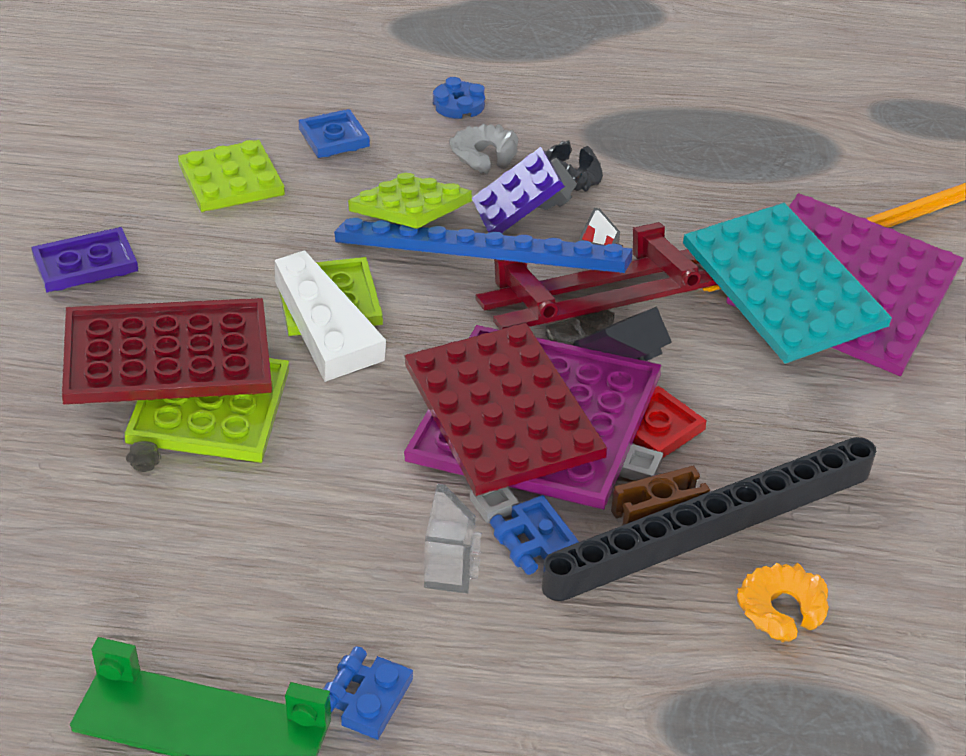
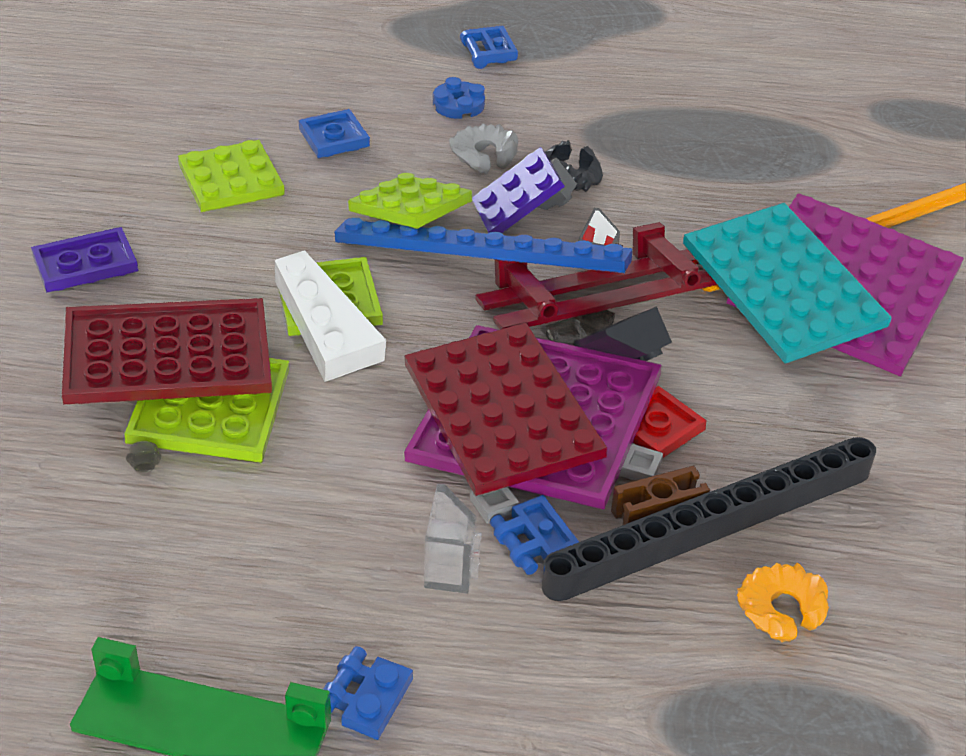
none -> blue plate [460,26,518,69]

